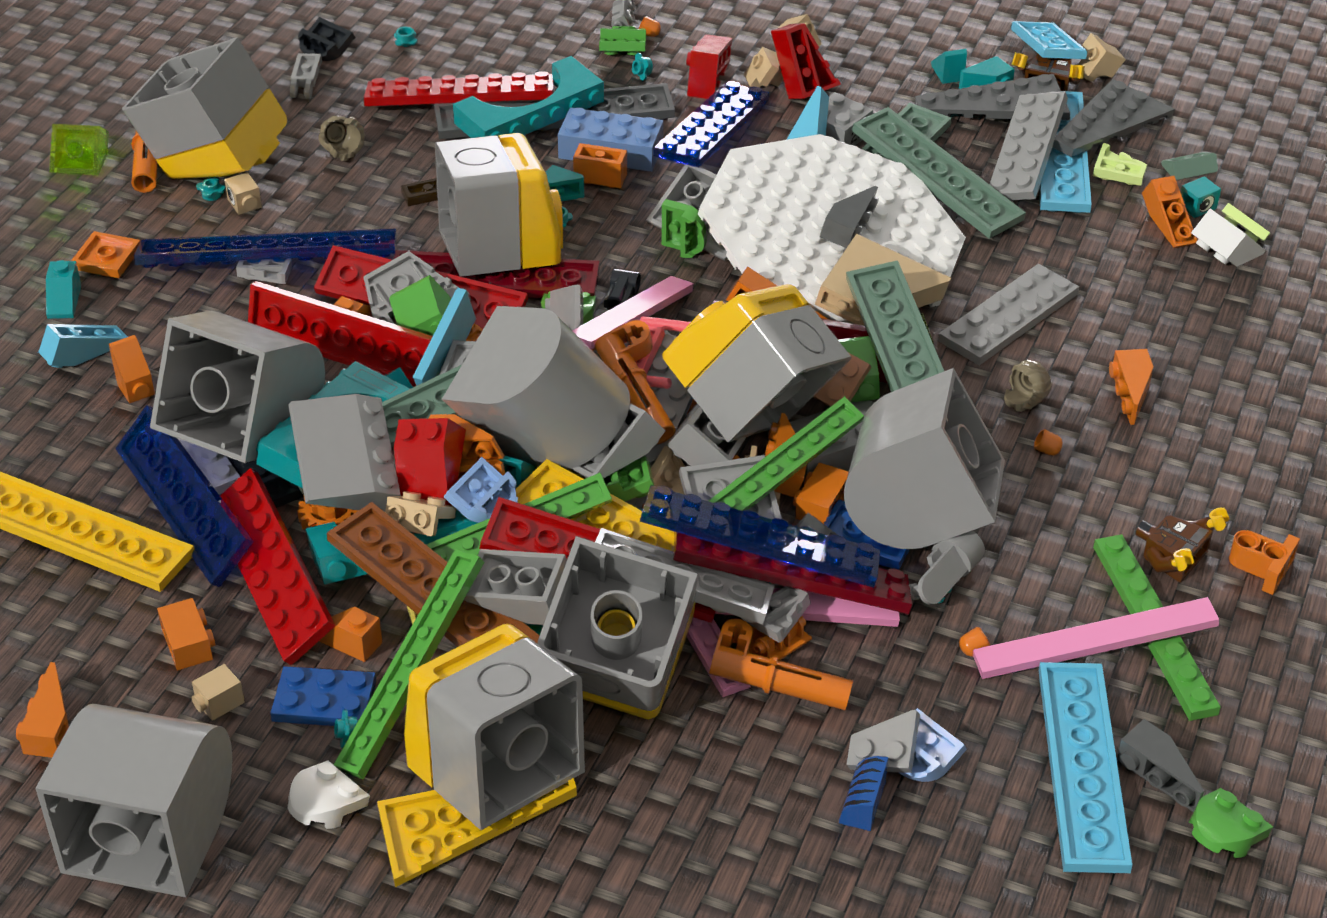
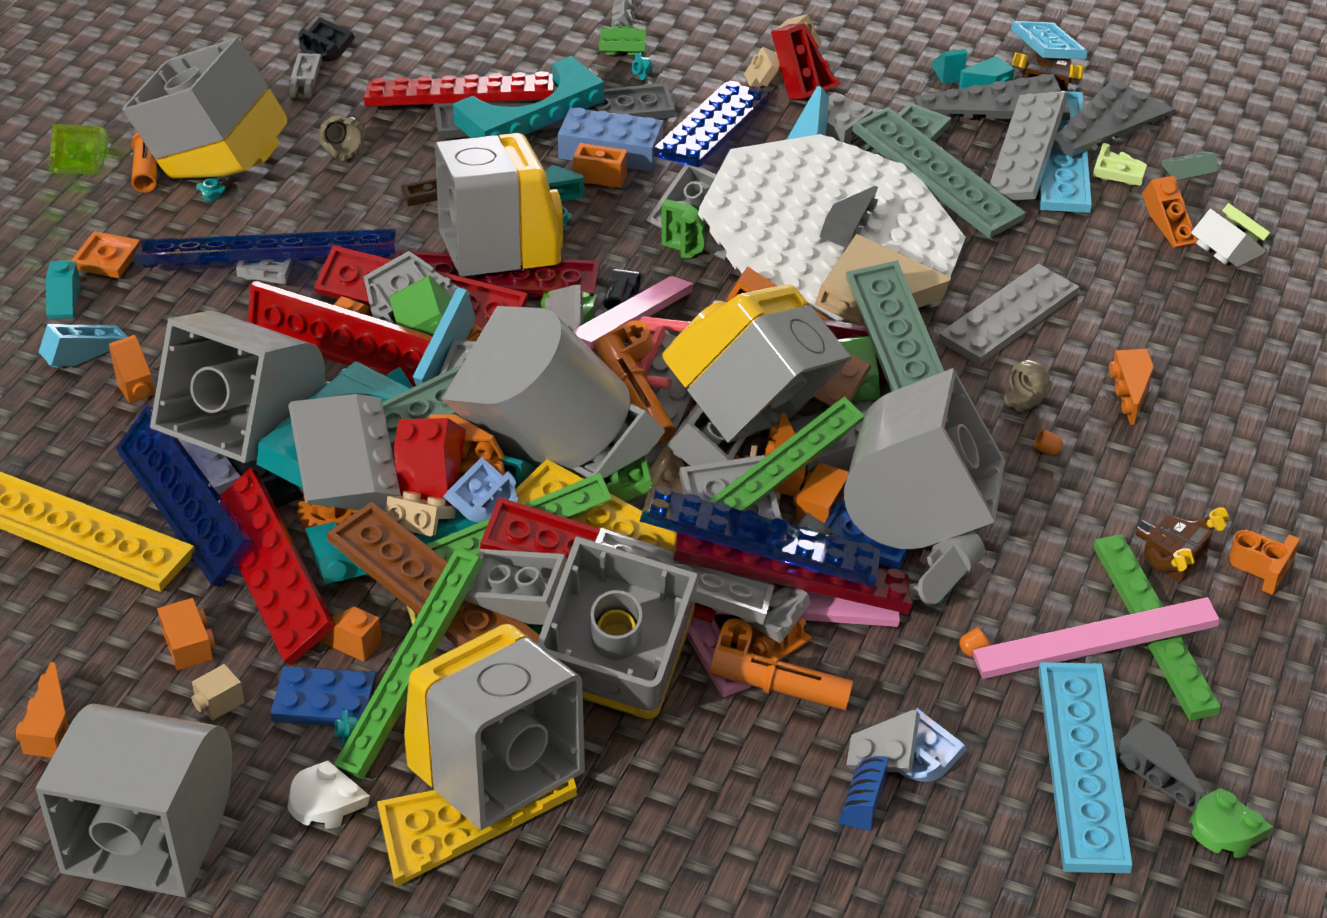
tan brick [224,172,262,215] -> none
teal plate [394,27,418,47] -> none
orange piece [639,16,661,37] -> none
red wedge [686,34,732,100] -> none
tan brick [1078,33,1126,82] -> none
teal brick [1181,176,1221,218] -> none

